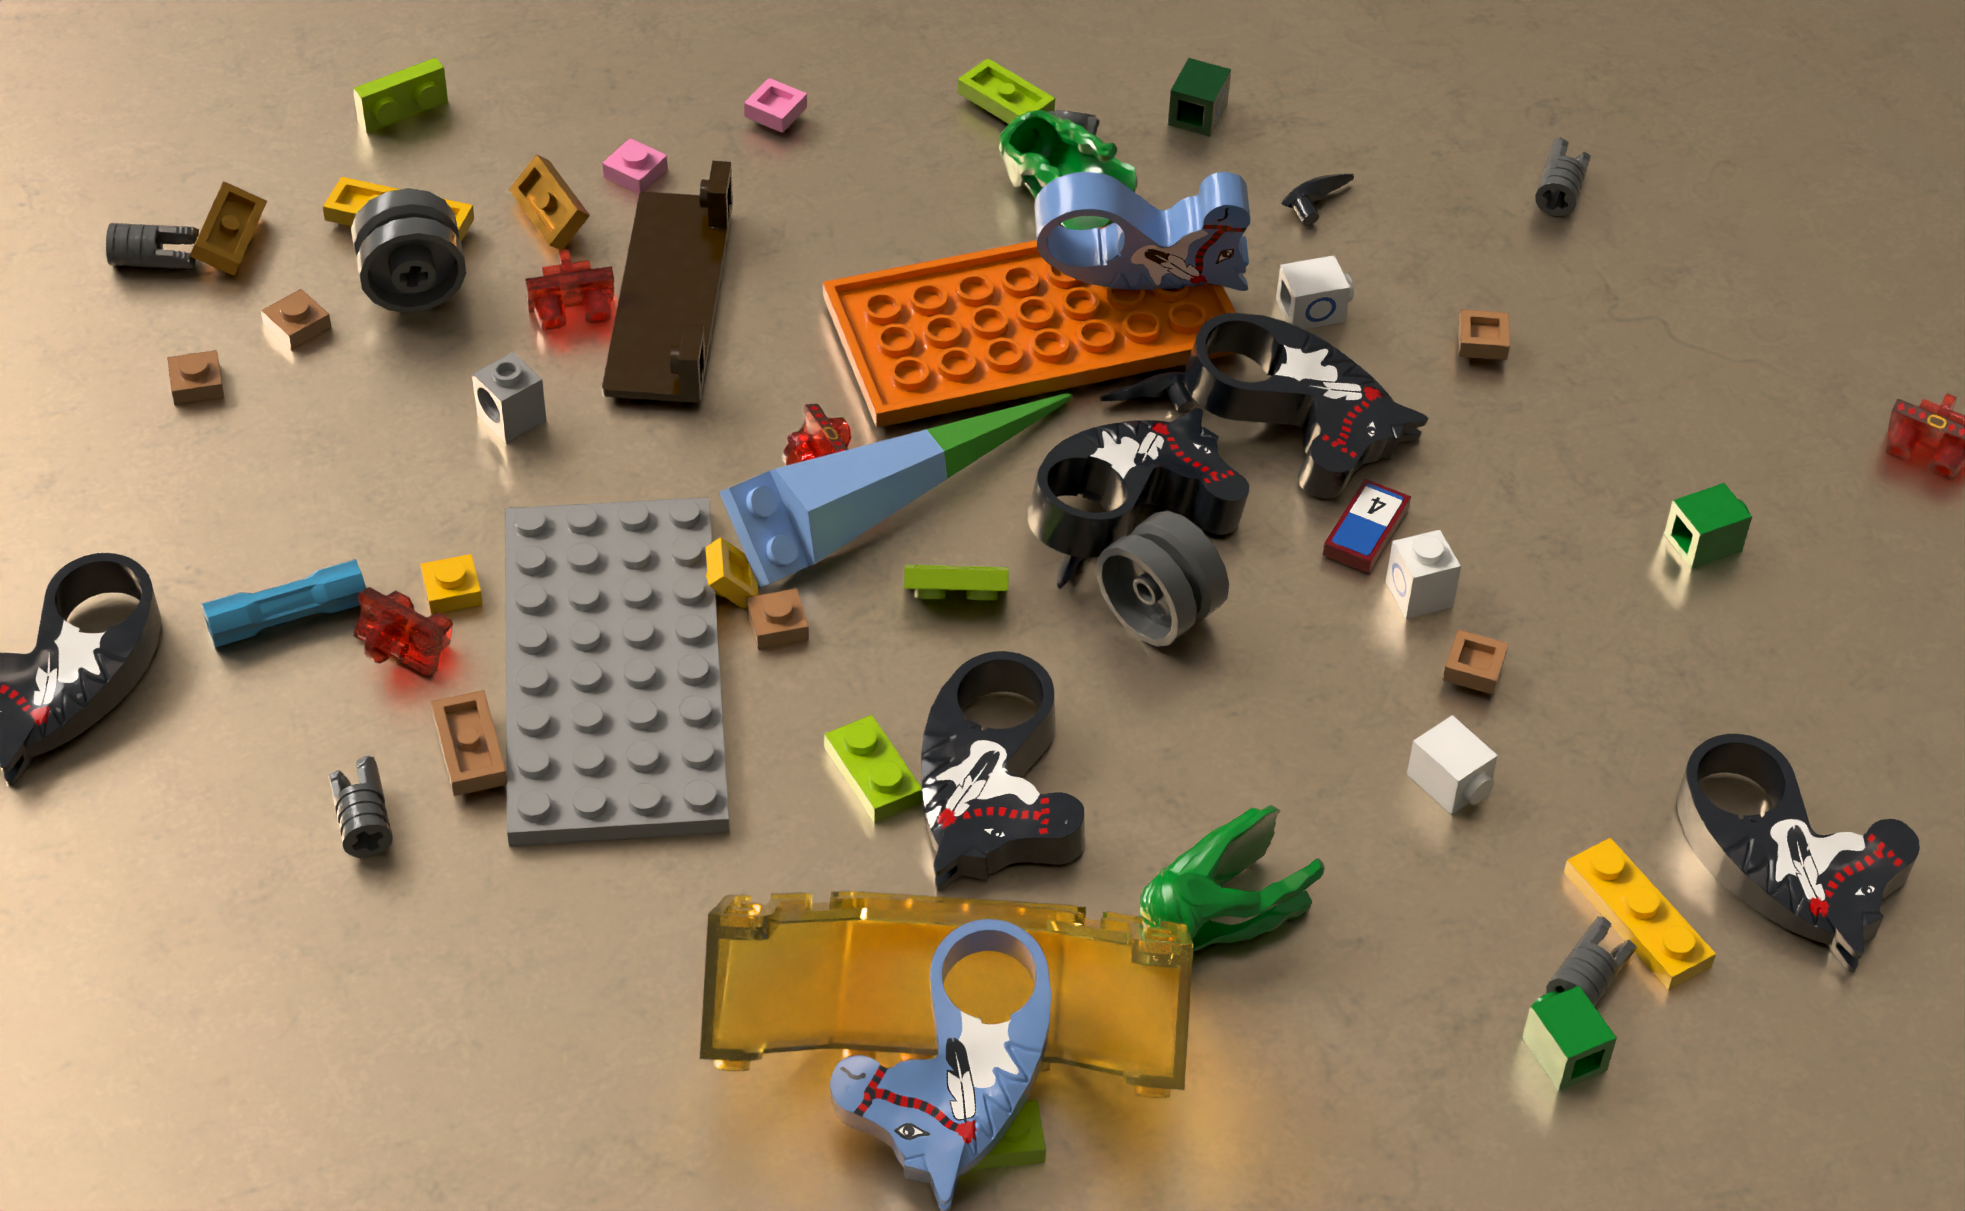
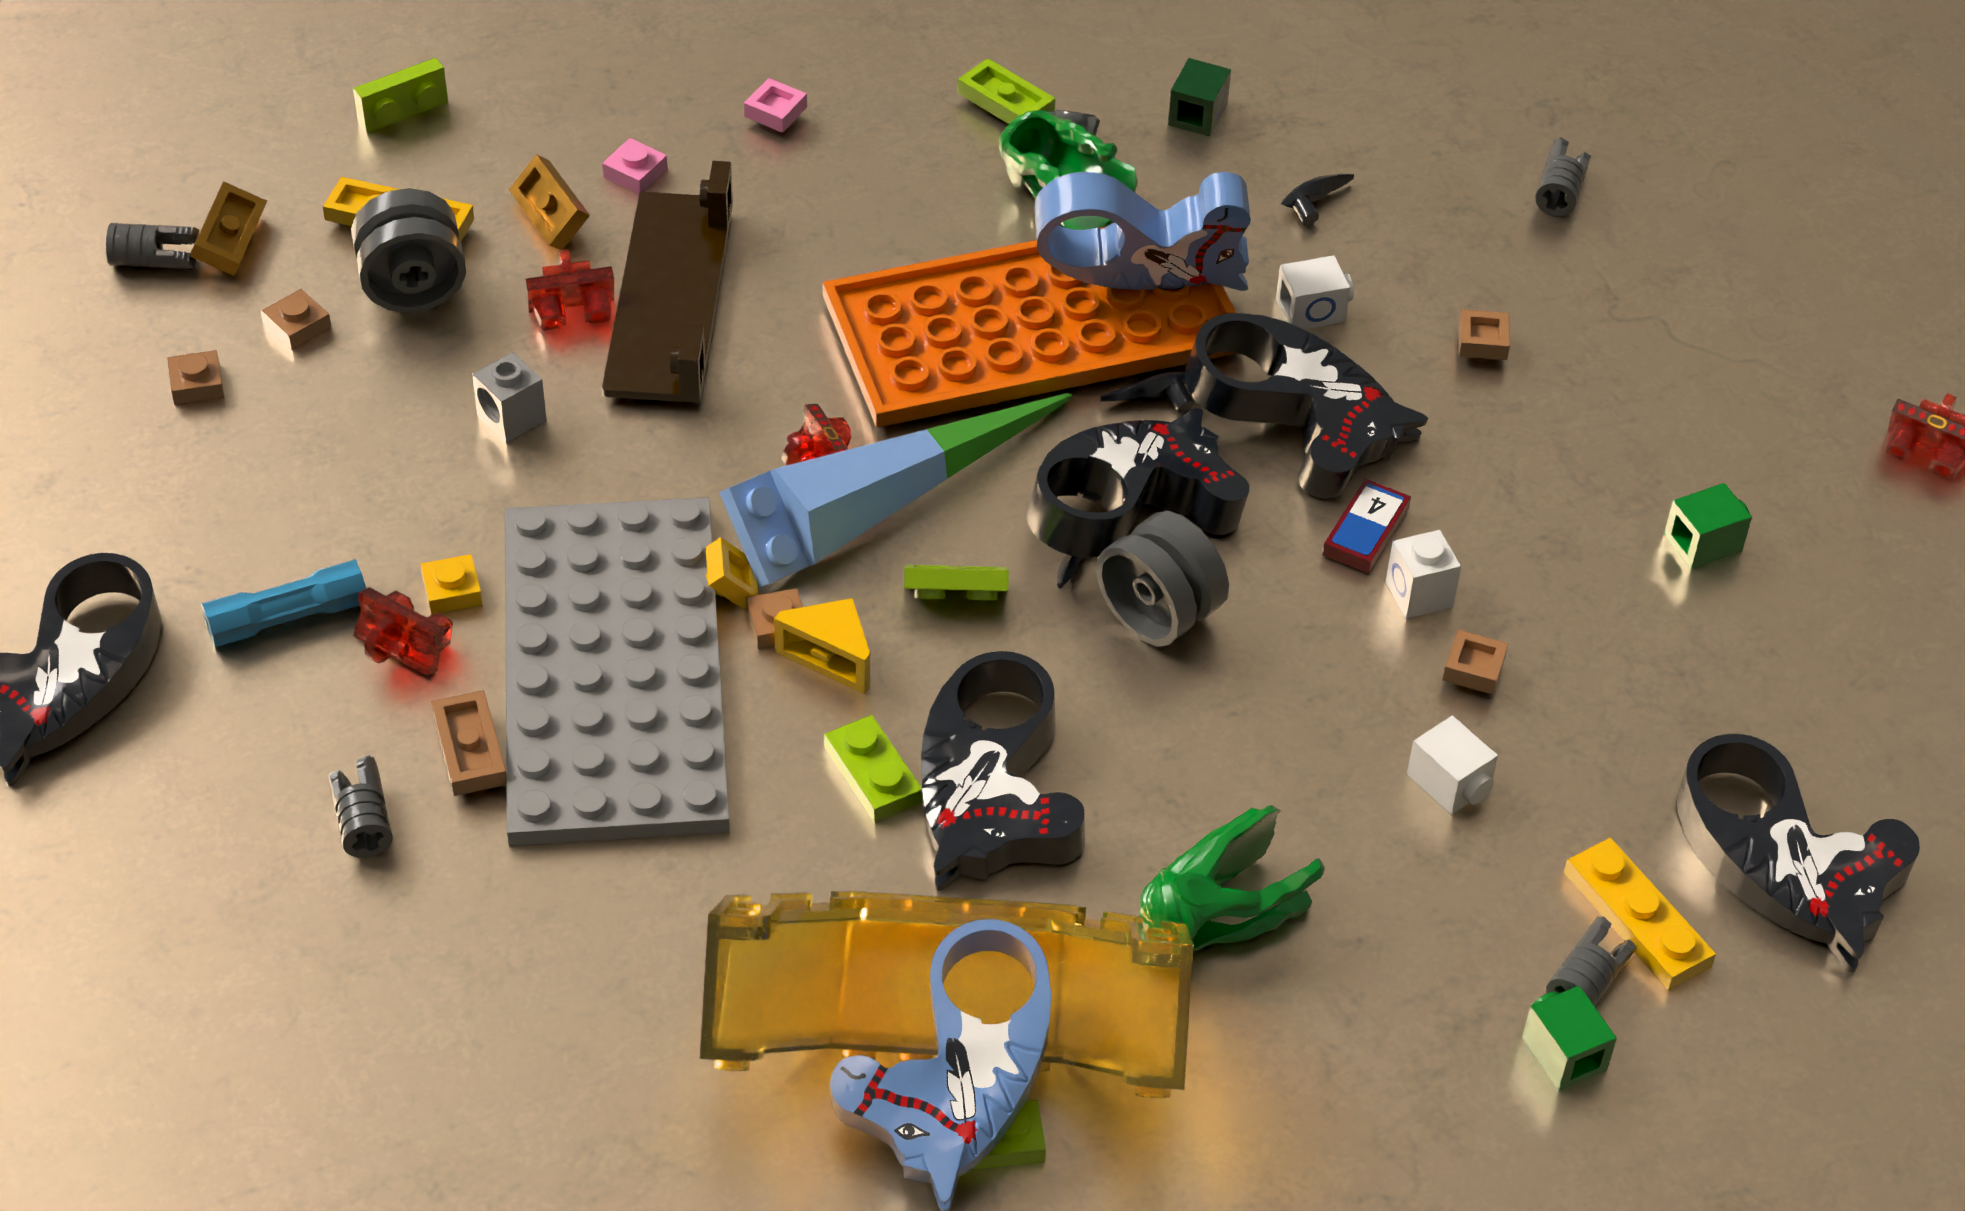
none -> yellow slope [774,598,870,694]

